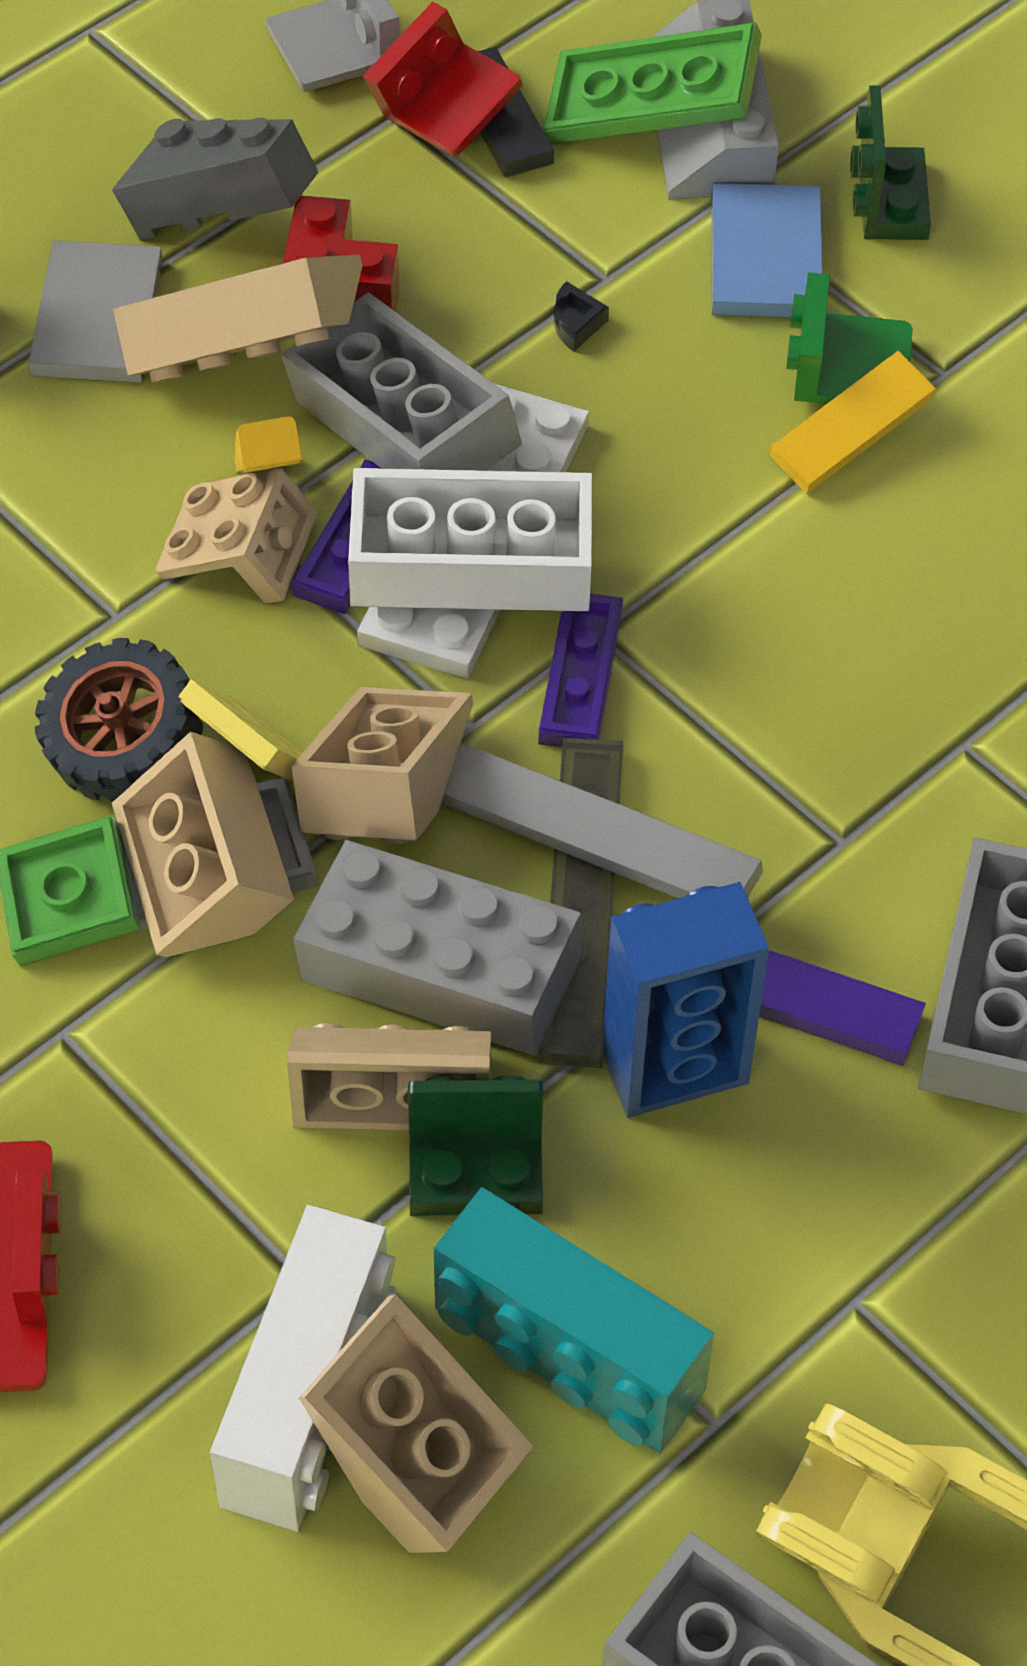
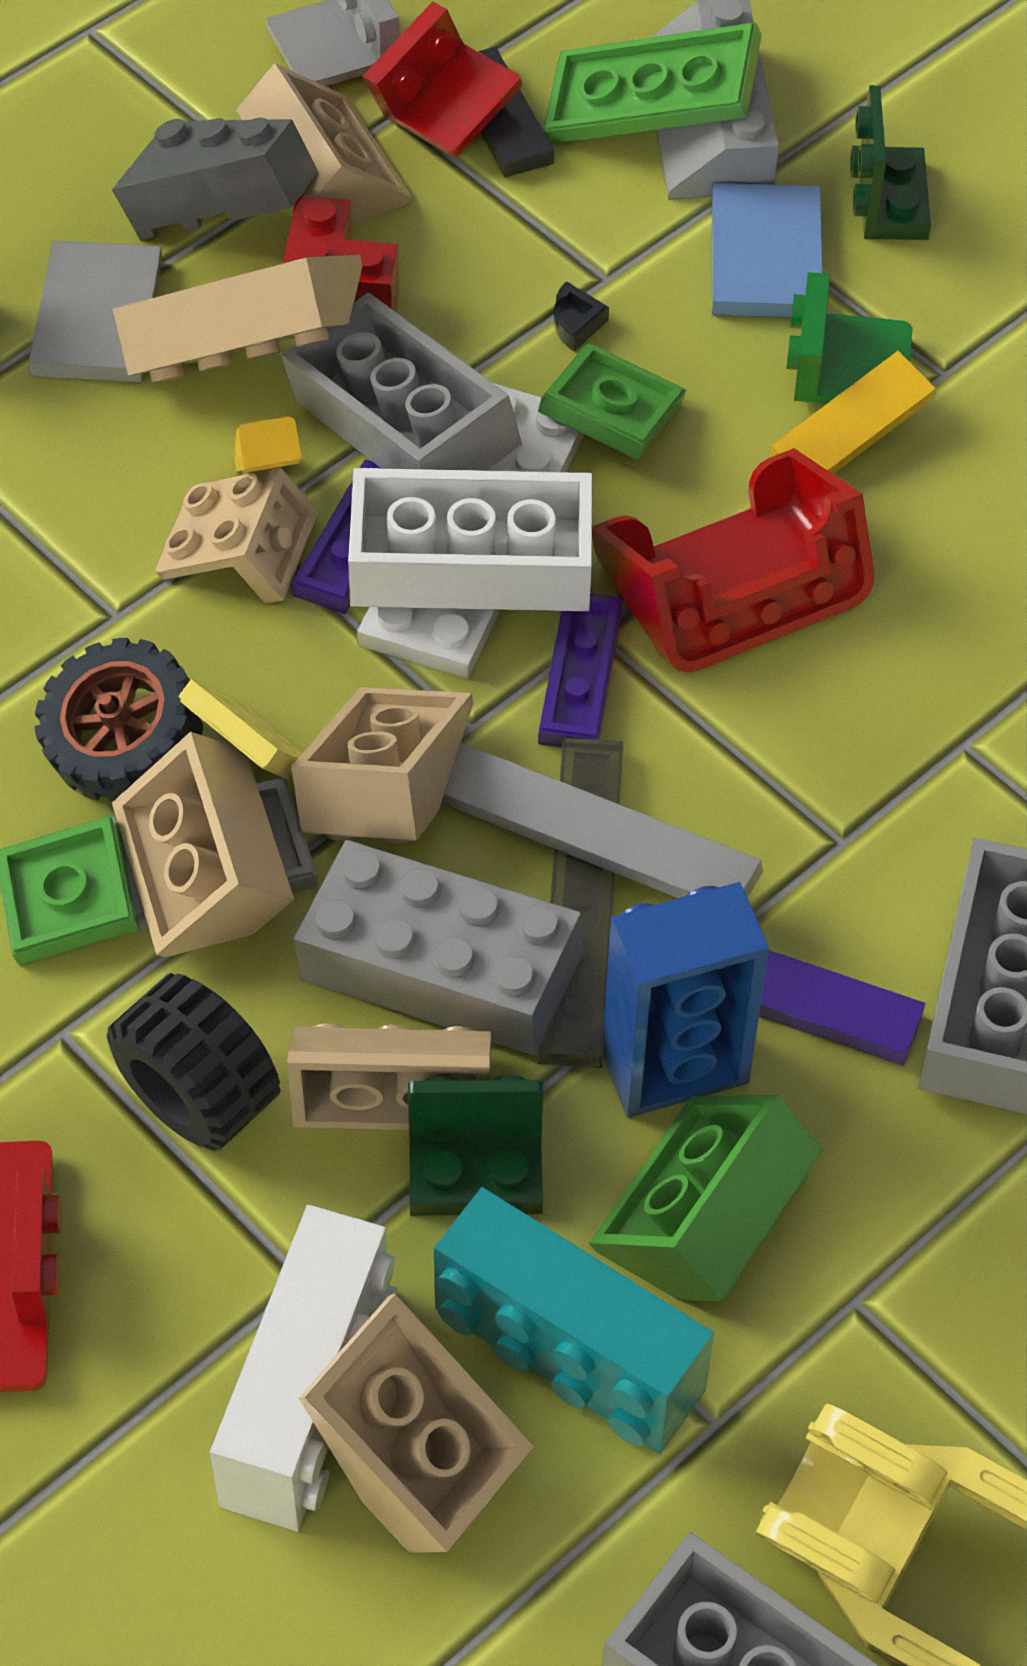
none -> black tyre [106,973,281,1151]
none -> tan slope [236,63,413,224]
none -> bright green tile [537,342,687,461]
none -> bright green slope [589,1095,823,1302]
none -> red windscreen [592,448,875,673]

